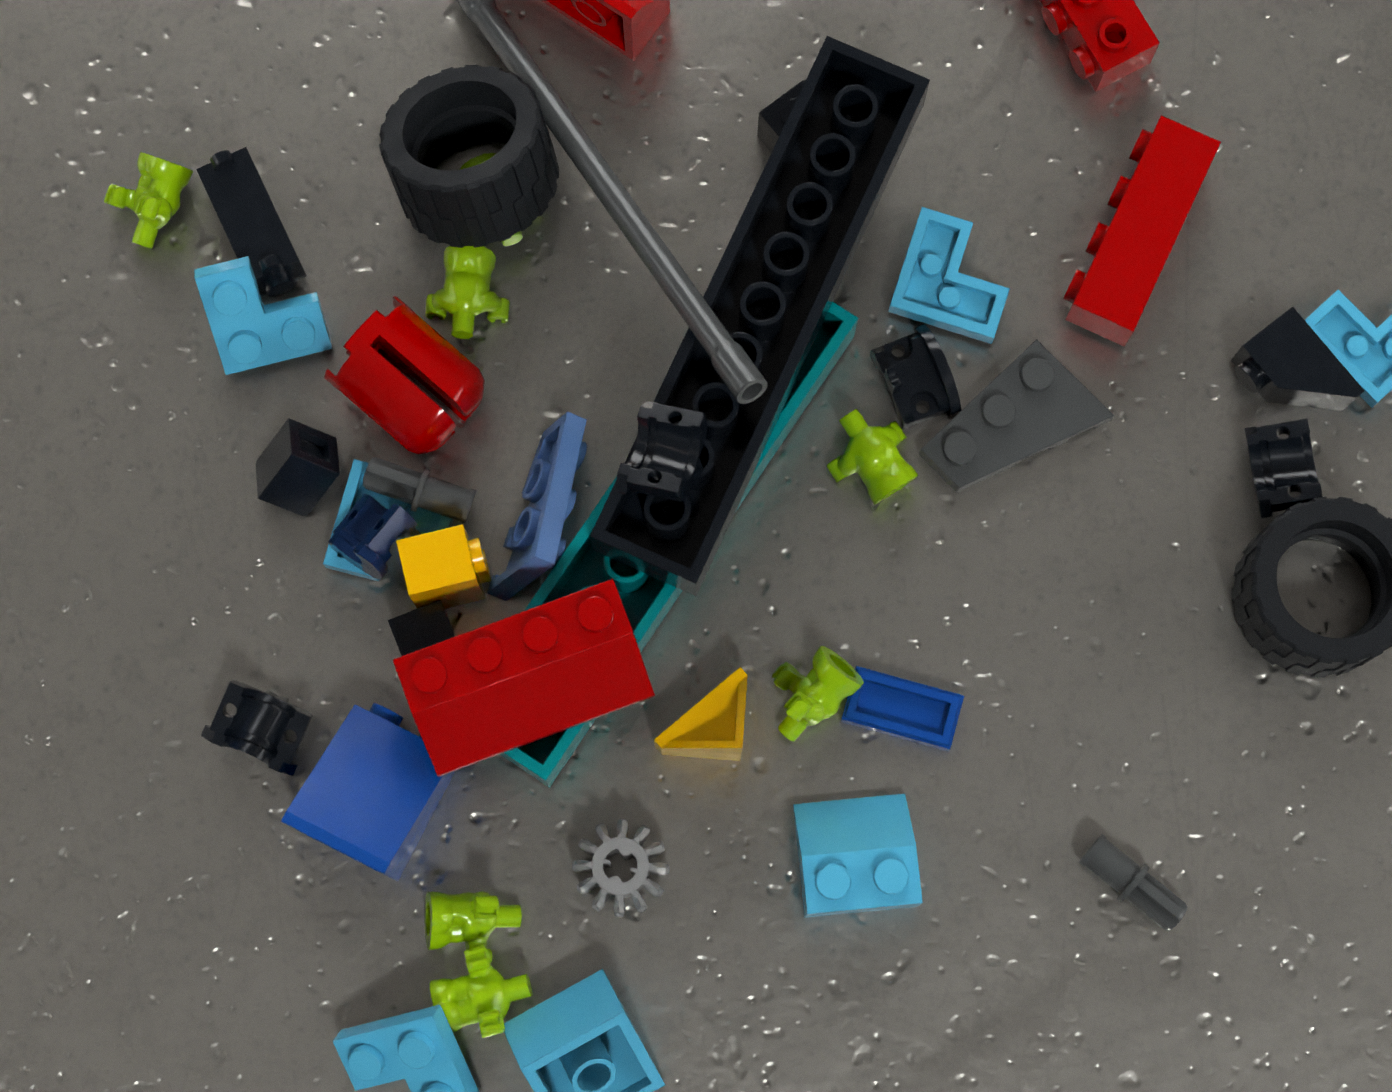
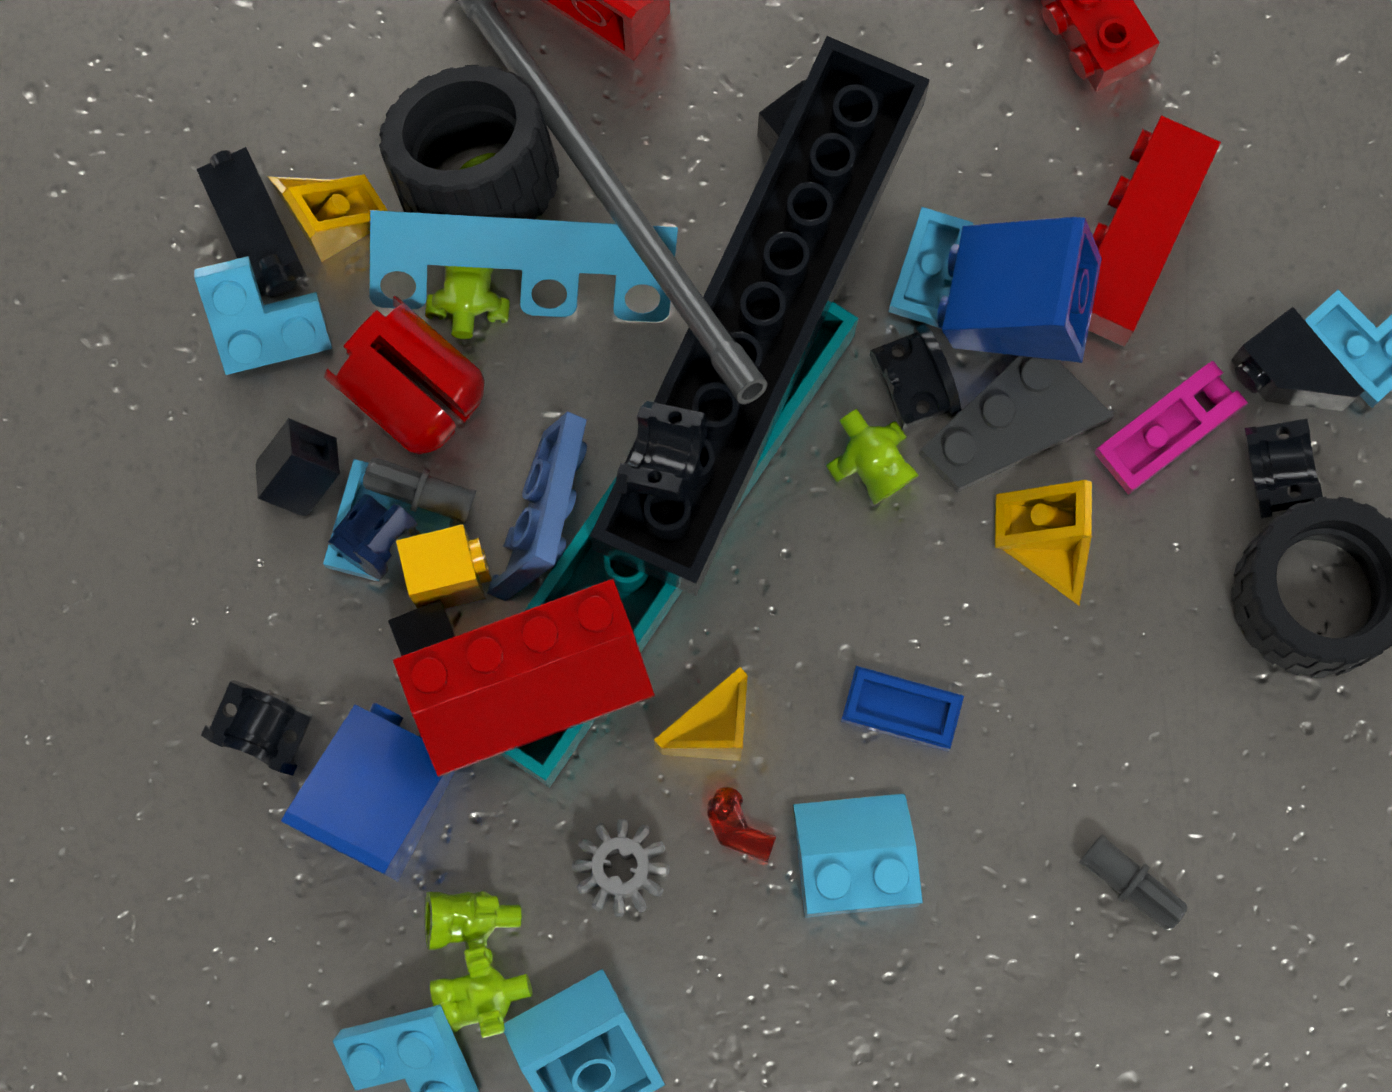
lime piece [104,152,193,249] -> none
lime piece [771,646,864,742] -> none
none -> yellow slope [267,174,388,262]
none -> medium azure piece [369,210,678,322]
none -> clear red arm [707,787,777,863]
none -> blue slope [937,217,1102,363]
none -> yellow slope [995,480,1092,606]
none -> dark pink plate [1094,361,1248,495]

